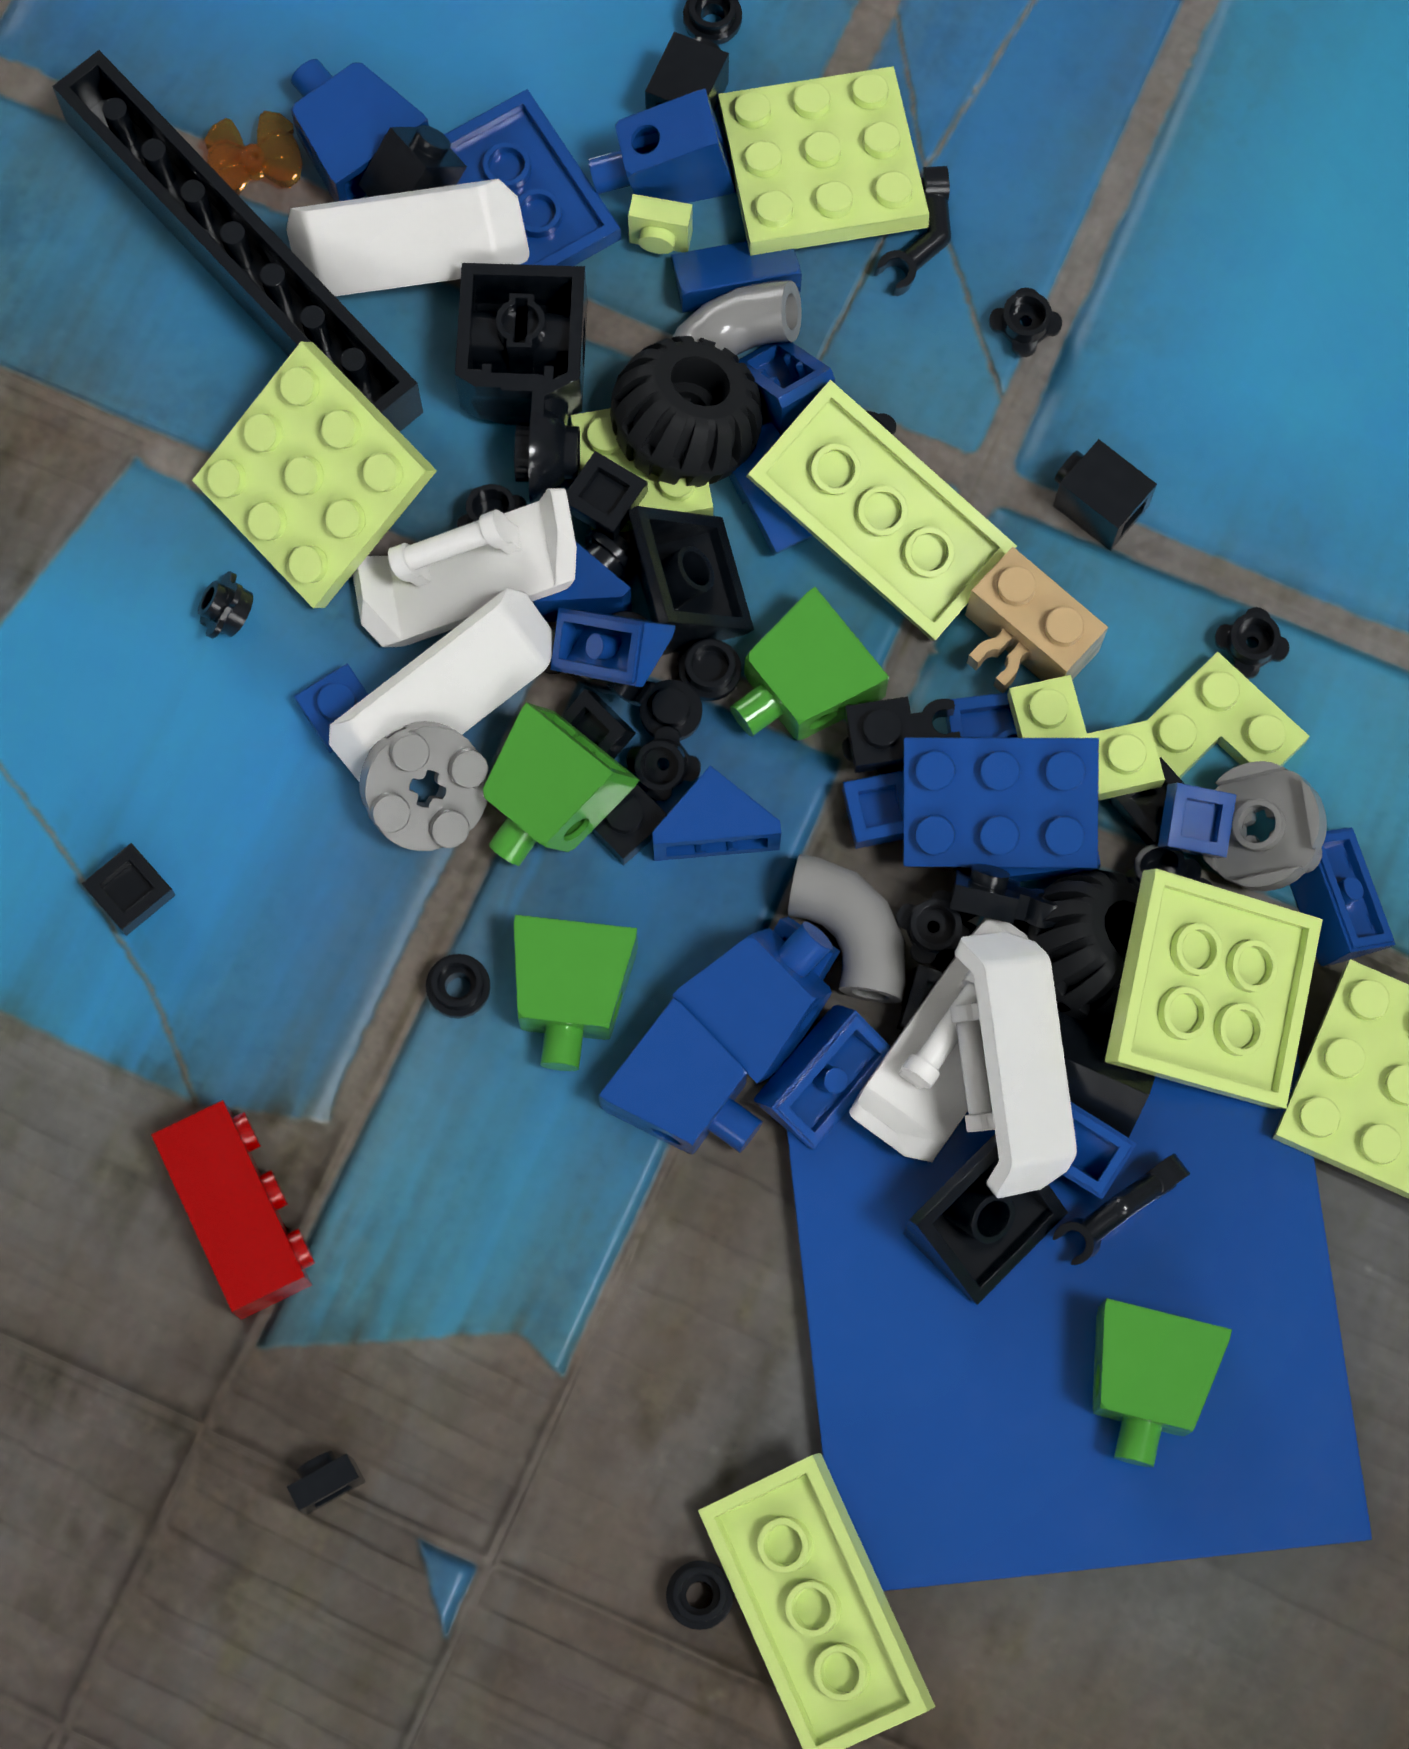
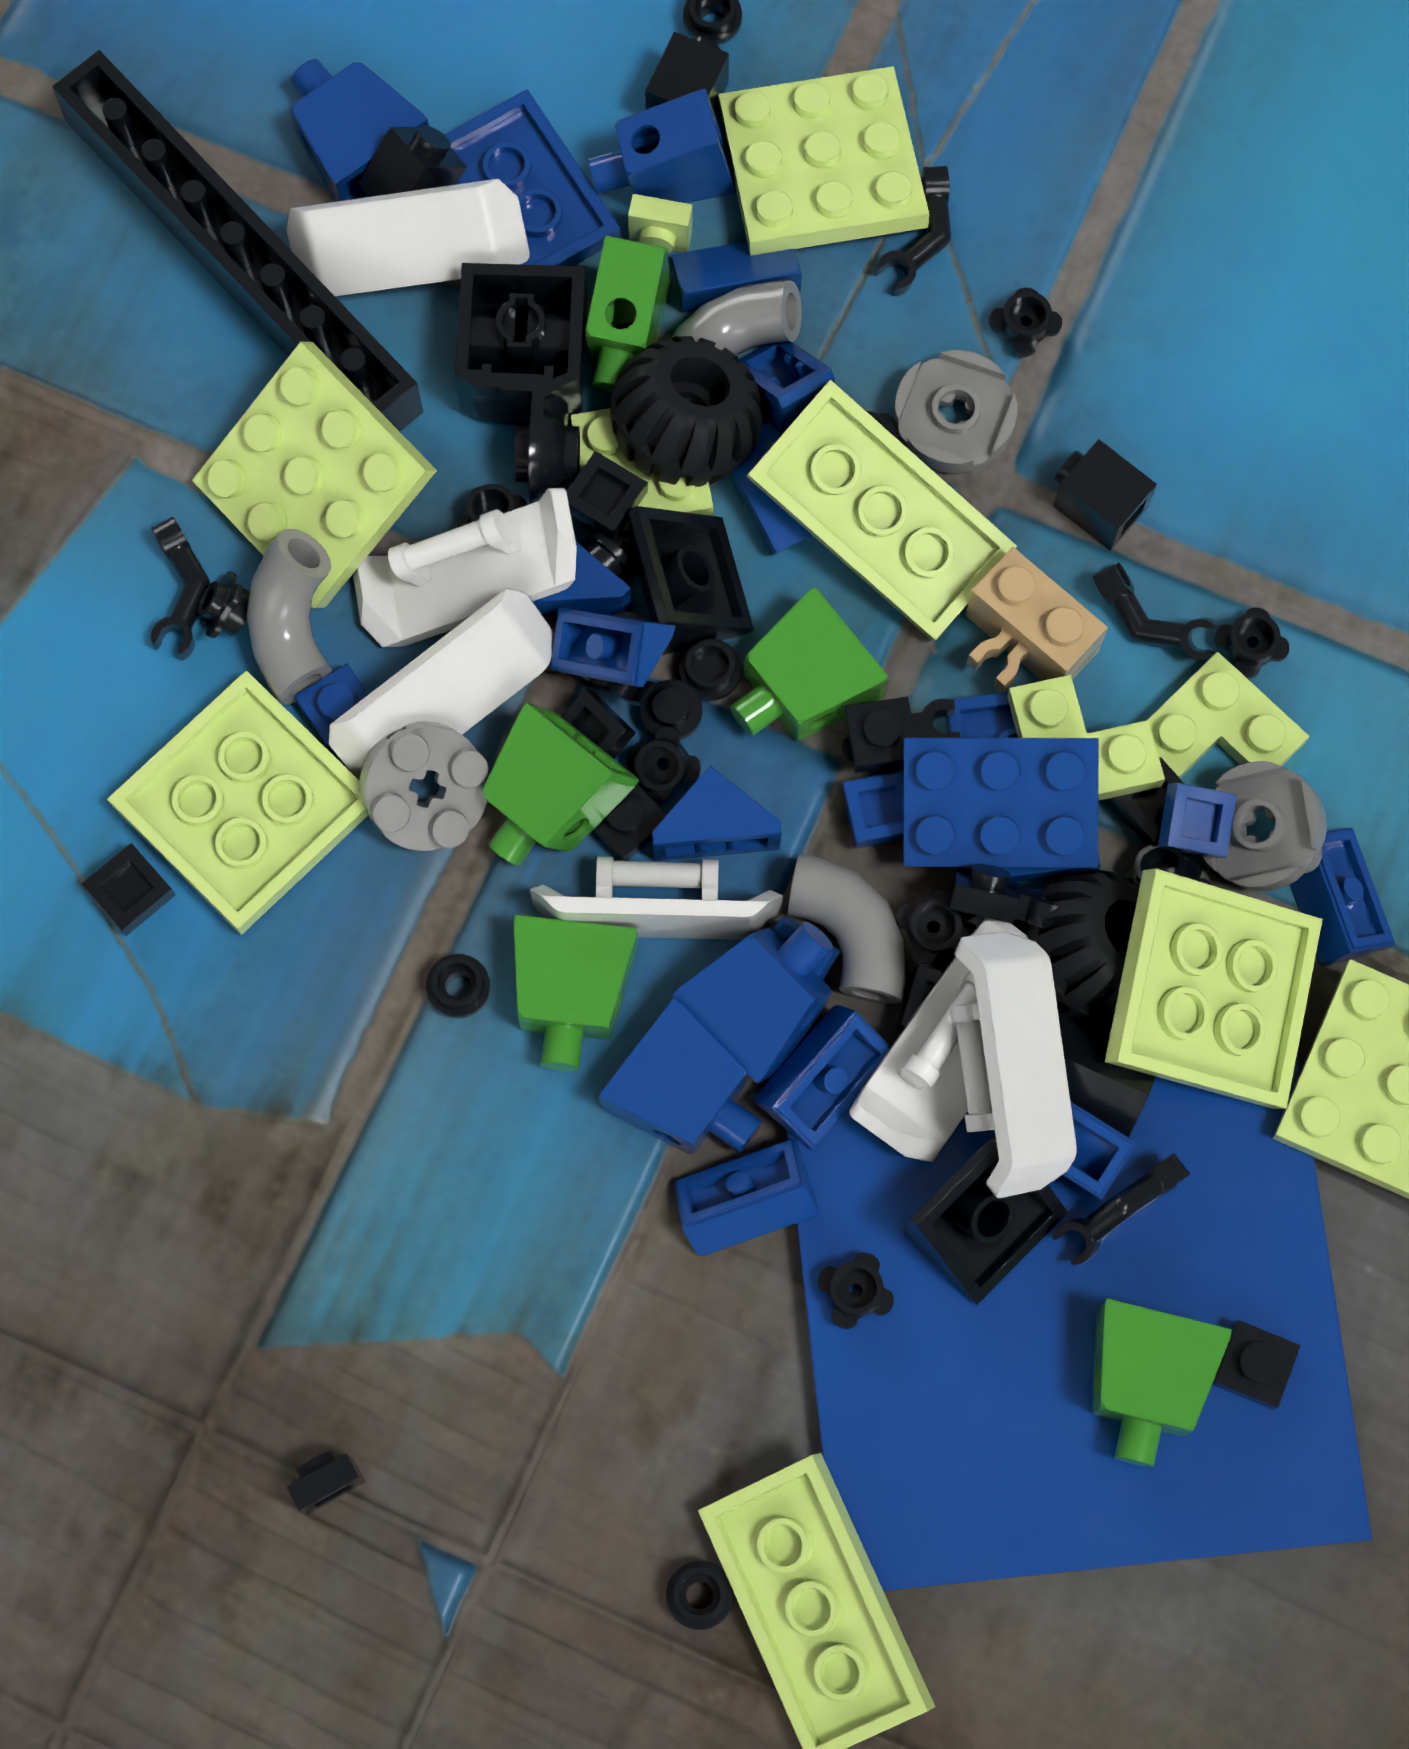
red brick [151,1100,316,1320] -> none
clear orange piece [204,111,303,195] -> none
none -> yellowish green plate [107,670,368,935]
none -> black arm [151,516,211,661]
none -> light grey cylinder [247,529,332,705]
none -> white piece [530,856,783,940]
none -> bright green torso [585,235,671,392]
none -> blue slope [674,1138,819,1256]
none -> black plate [817,1253,894,1329]
none -> light grey plate [894,350,1018,474]
none -> black arm [1093,562,1220,660]
none -> black plate [1212,1320,1301,1410]

